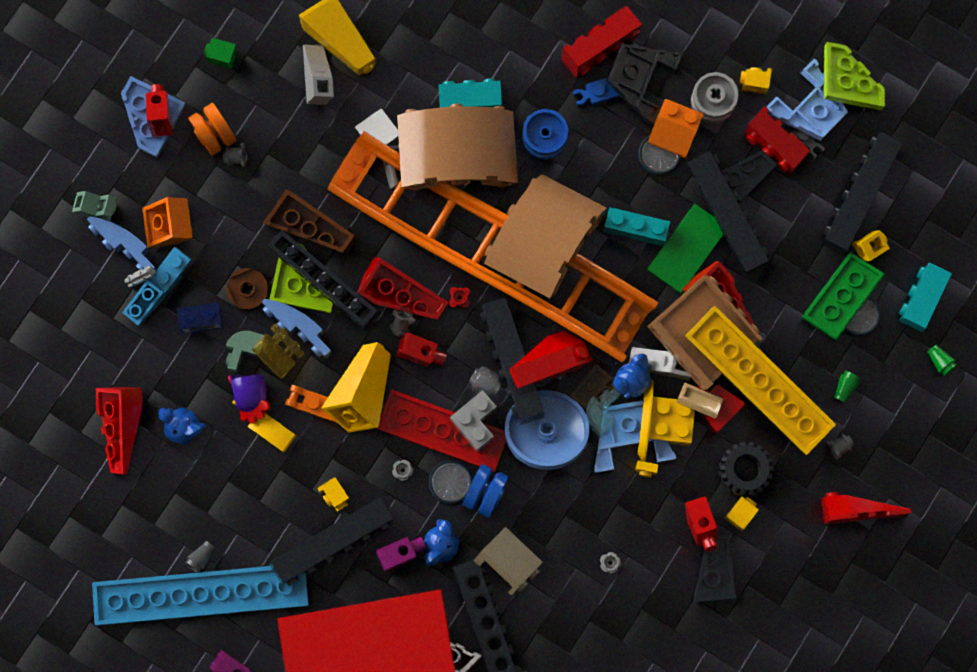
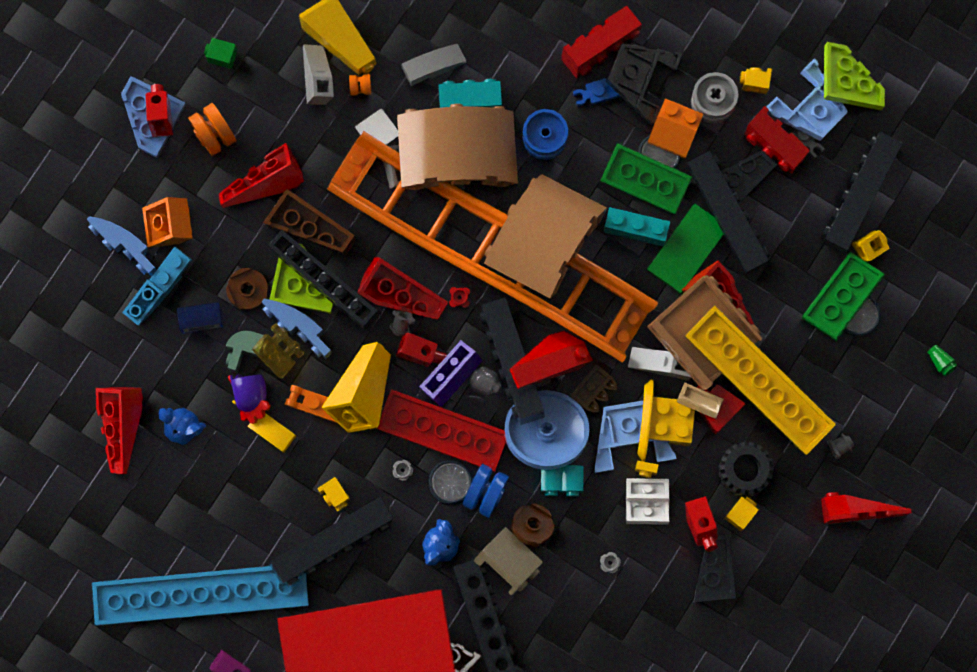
sand green brick [72,191,116,221] -> none
light grey axle [125,266,156,288] -> none
dark grey cone [185,541,215,573] -> none
dark grey brick [223,143,248,168] -> none
magenta torso [376,537,426,574] -> none
light grey brick [450,390,496,453] -> none
clear light blue brick [586,388,620,438] -> none
blue hair [613,354,651,399] -> none
green cone [834,370,860,403] -> none
teal brick [899,262,952,332] -> none
none -> red wedge [219,143,304,208]
none -> orange wheel [349,74,371,96]
none -> light grey slope [402,44,466,86]
none -> dark purple brick [419,340,483,407]
none -> reddish brown plate [511,504,554,547]
none -> teal brick [541,465,584,497]
none -> green tile [600,143,693,215]
none -> white slope [626,478,669,524]

